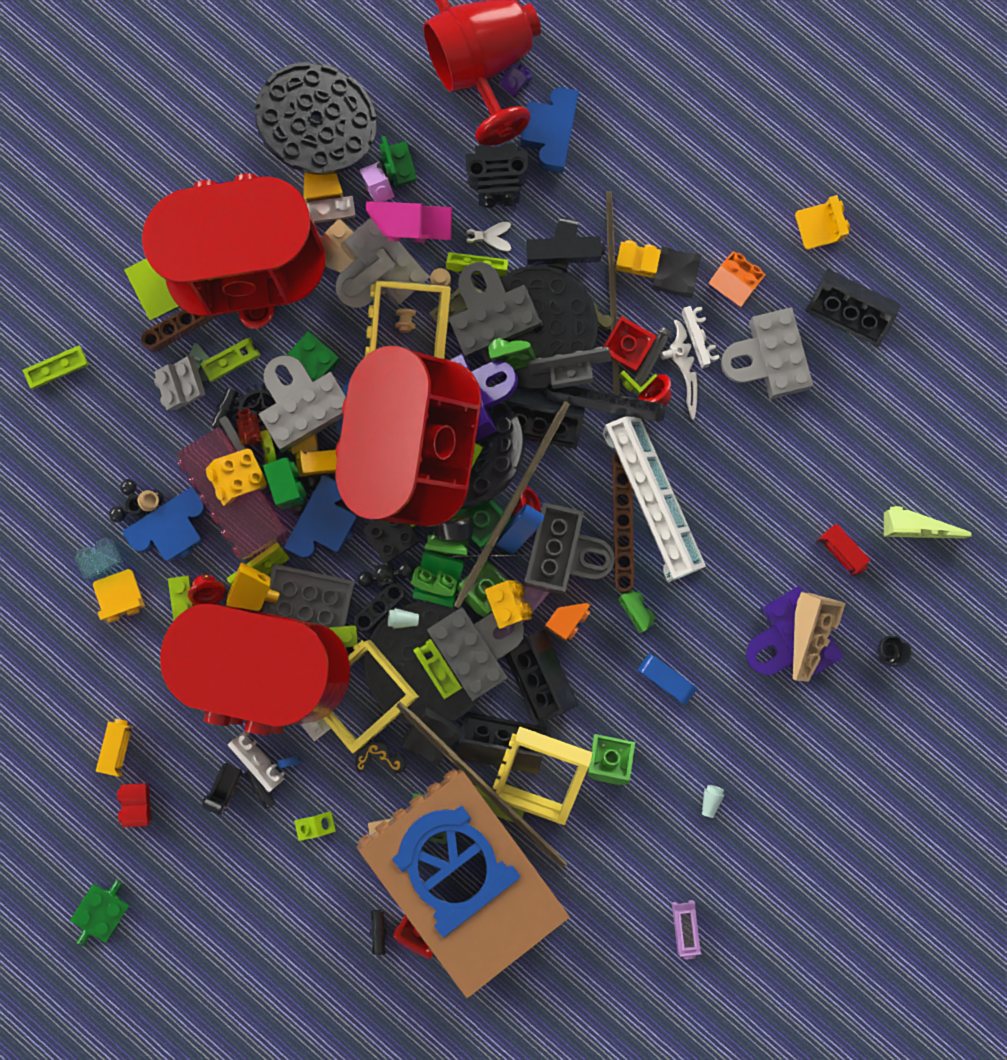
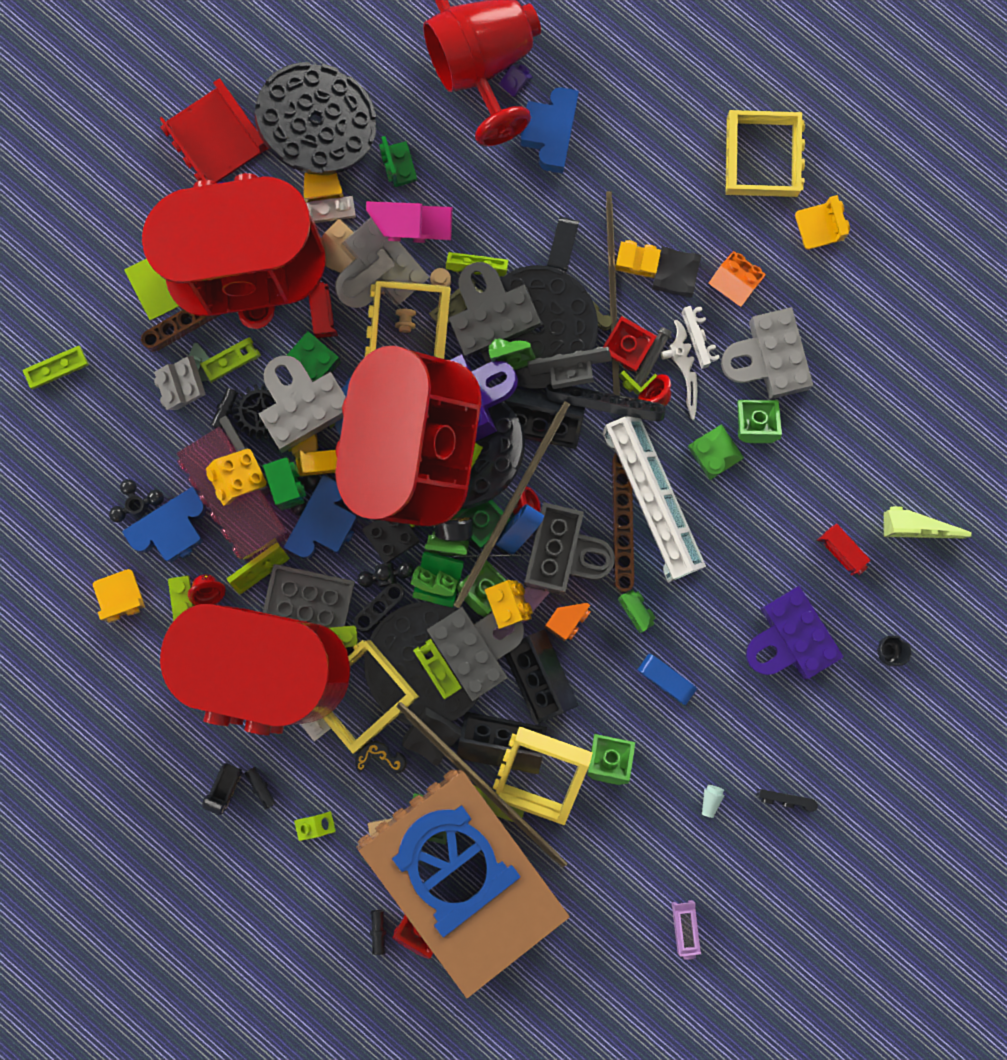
green plate [70,879,130,946] -> none
clear light blue brick [73,537,124,581] -> none
yellow window [96,718,133,777] -> none
red brick [117,783,151,828] -> none
tan plate [138,490,159,511] -> none
yellow torso [226,563,279,611] -> none
white plate [228,732,284,792] -> none
clear red hips [236,408,262,445] -> none
lime tile [259,430,277,464] -> none
blue tile [277,756,301,769] -> none
lavender window [359,162,394,202] -> none
light aqua cone [388,608,419,629] -> none
black piece [465,143,528,208] -> none
white piece [466,222,511,252] -> none
black brick [526,236,605,265] -> none
tan wedge [793,592,846,682] -> none
black slope [806,268,901,347] -> none
none -> red panel [159,78,268,183]
none -> red window [309,282,338,339]
none -> bright green slope [687,424,744,480]
none -> light yellow window [726,110,805,197]
none -> bright green slope [737,400,782,443]
none -> black plate [756,788,818,812]

